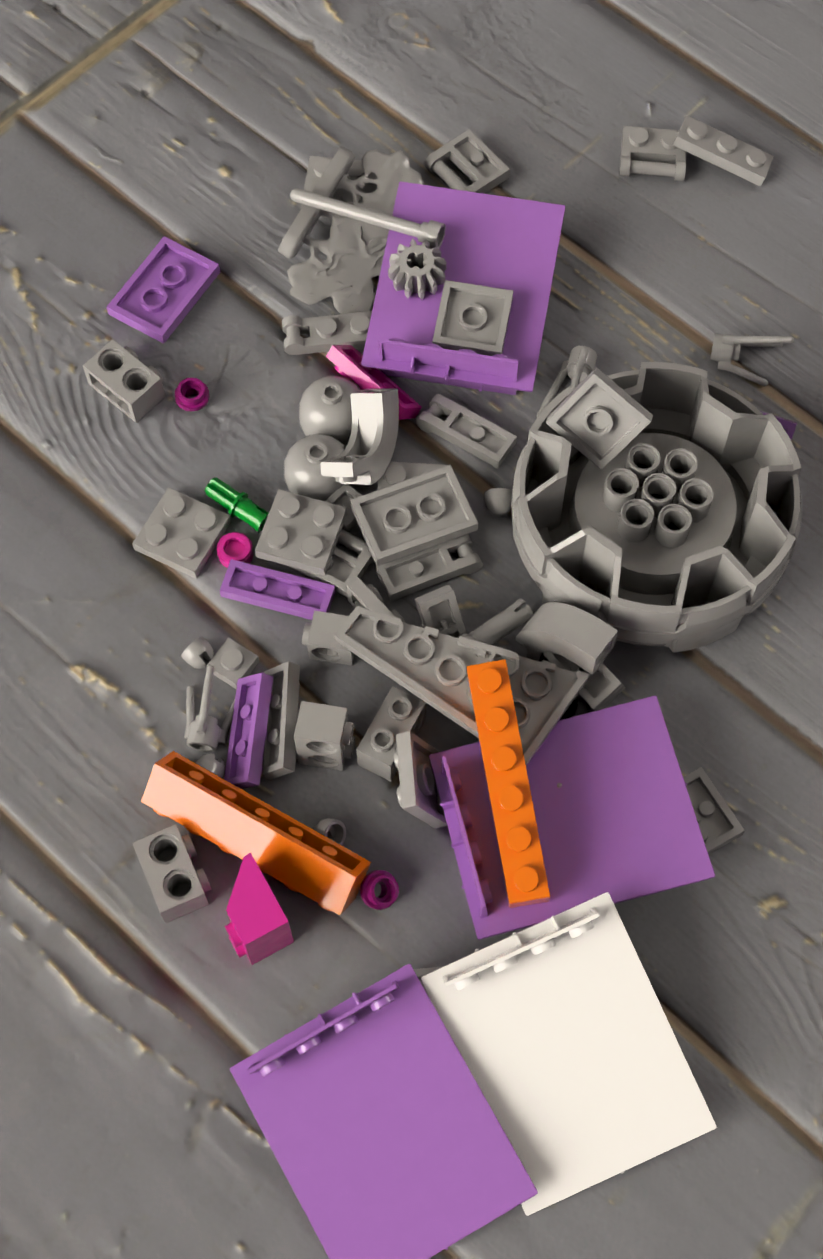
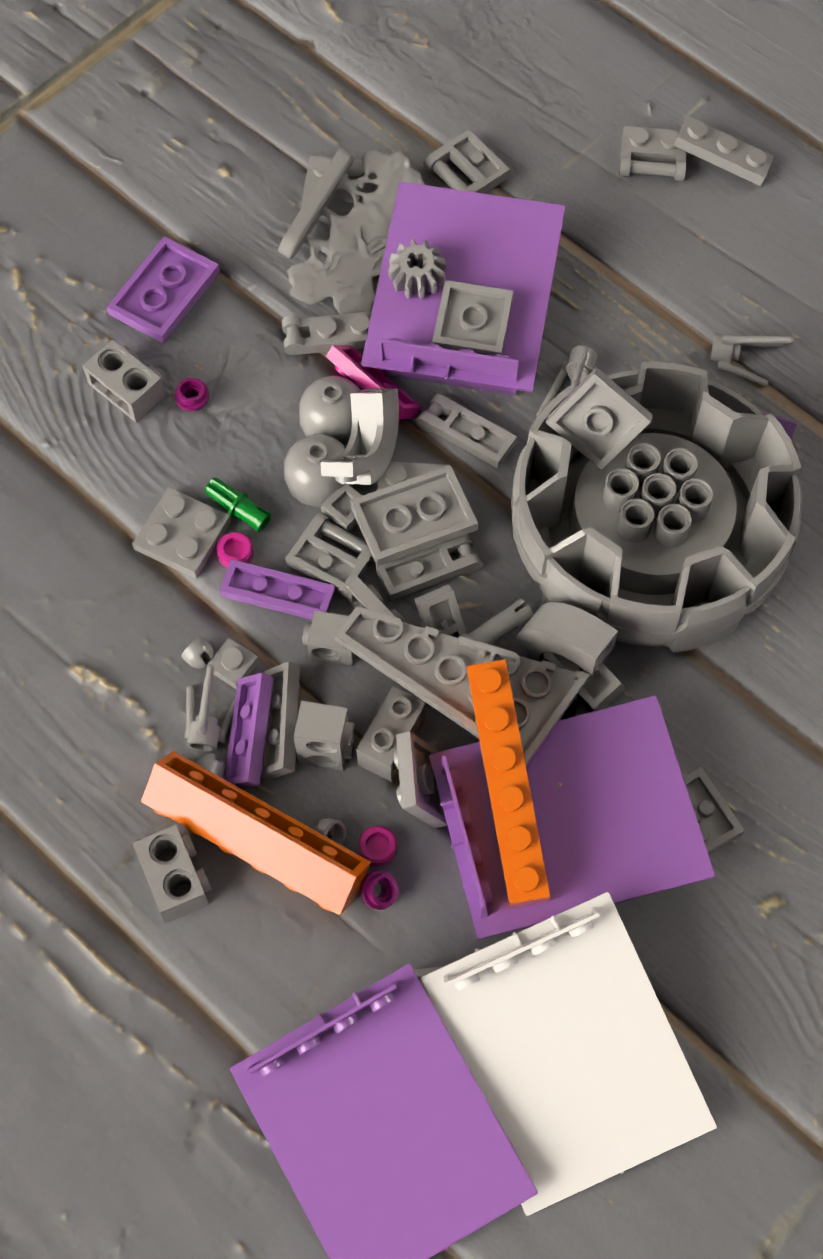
dark pink slope [224,853,294,965] -> none
light grey plate [255,489,347,576] -> none
light grey piece [290,188,446,249] -> none
light grey hinge [484,488,512,517] -> none
none -> dark pink tile [358,826,397,867]

